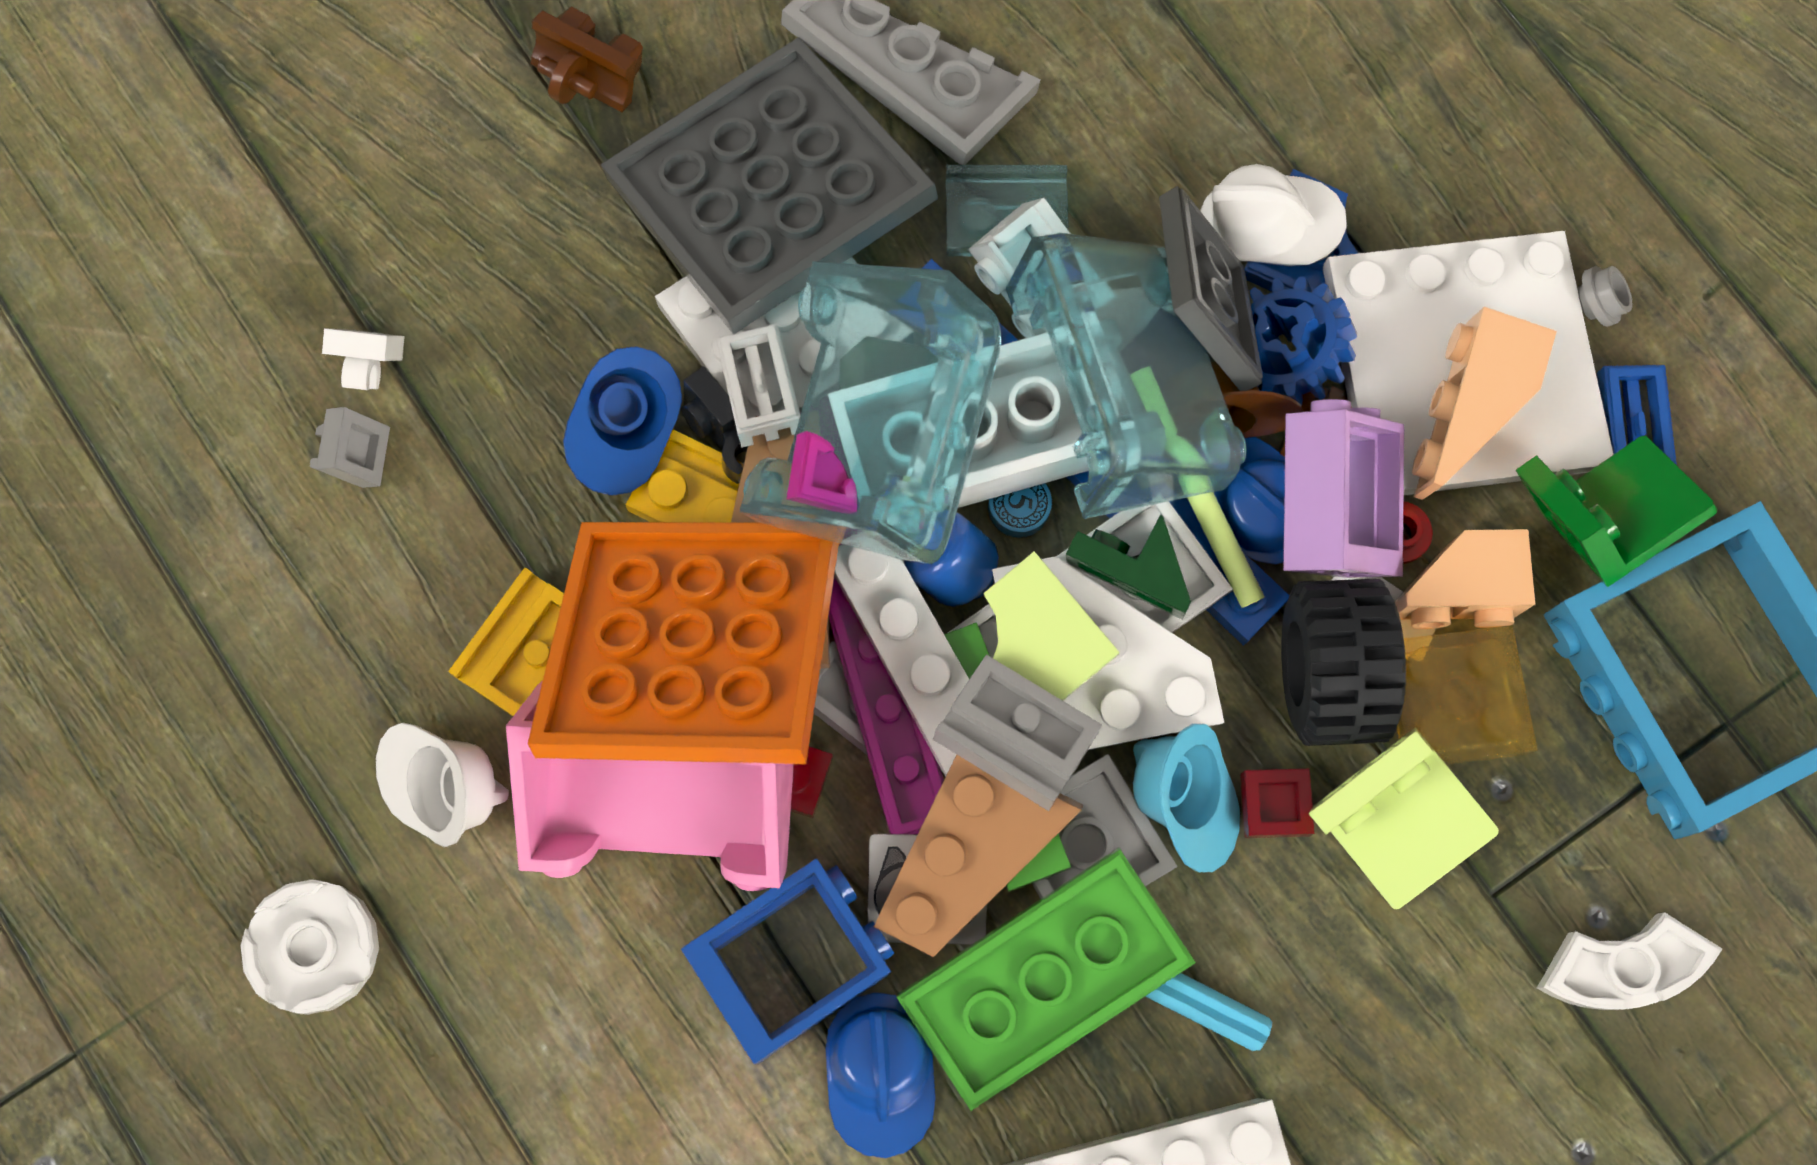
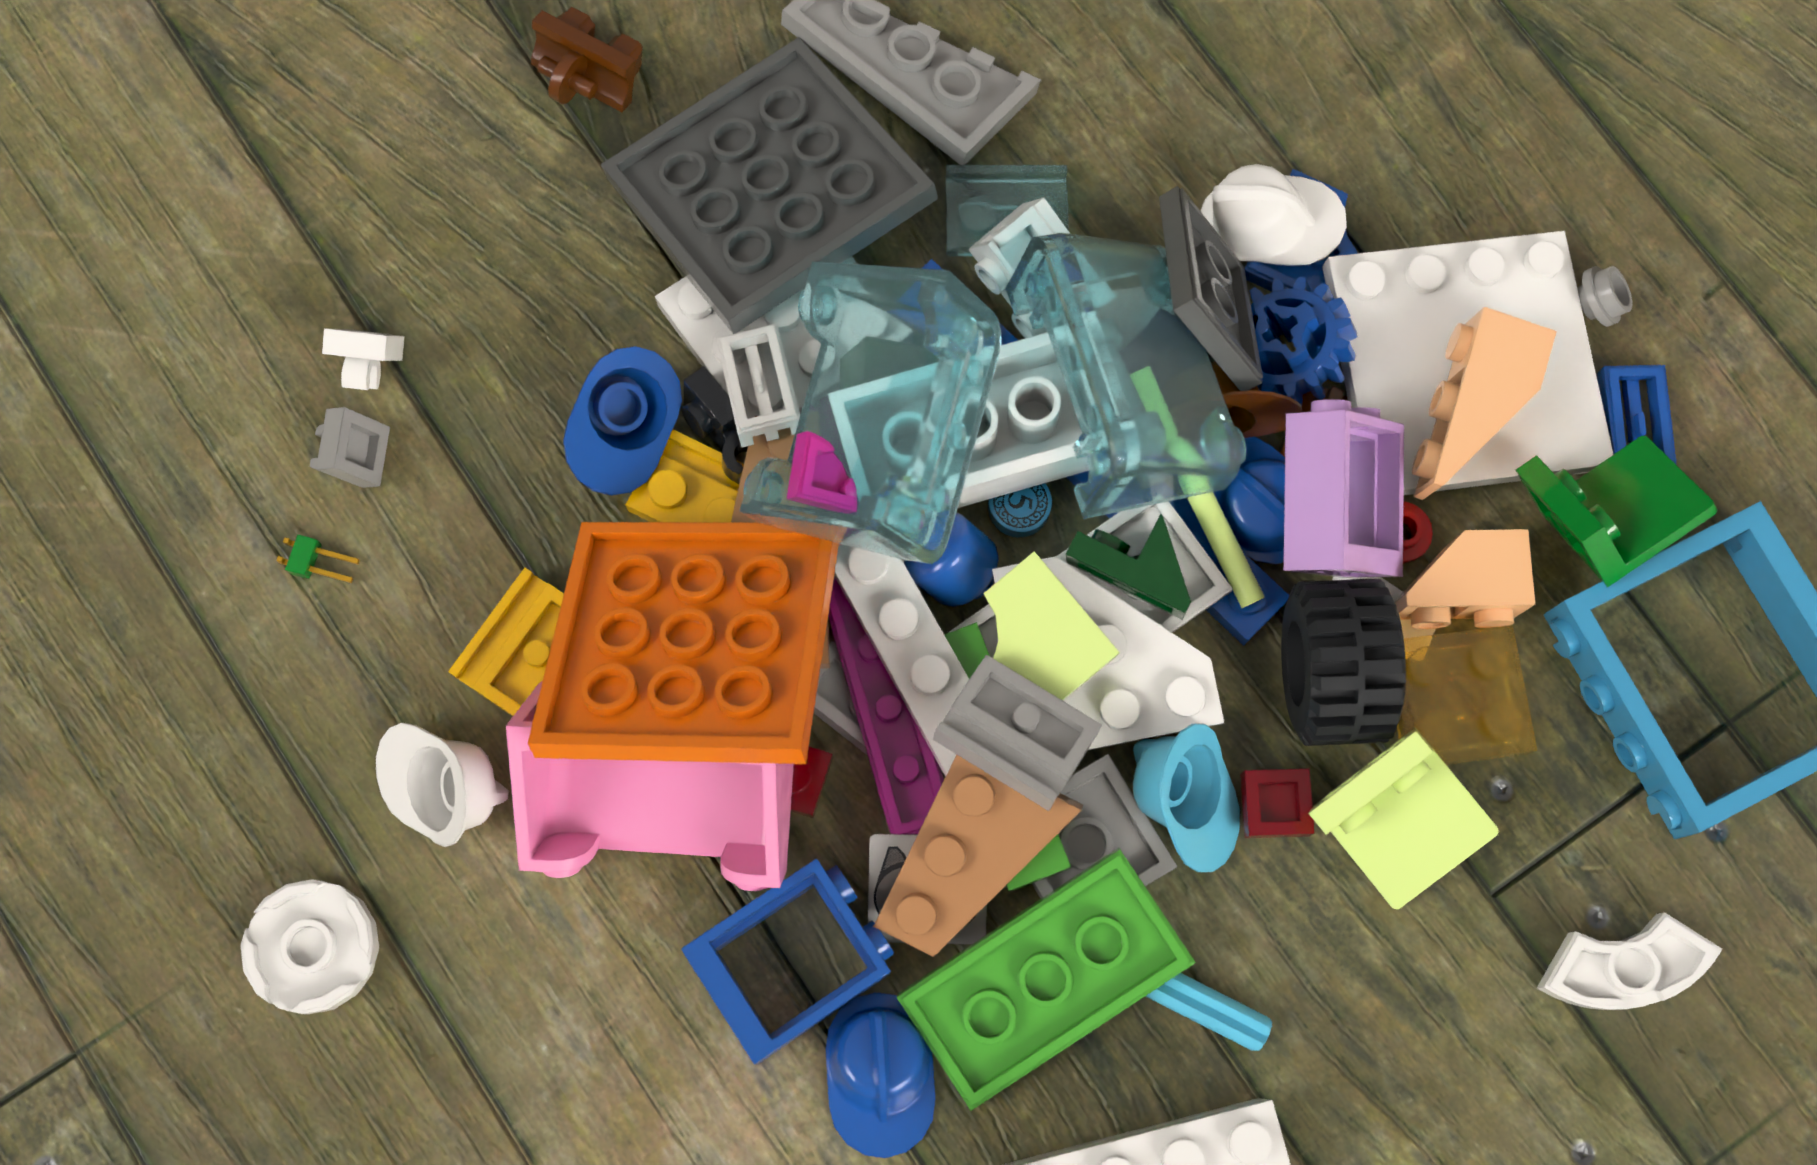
none -> green piece [276,534,360,583]

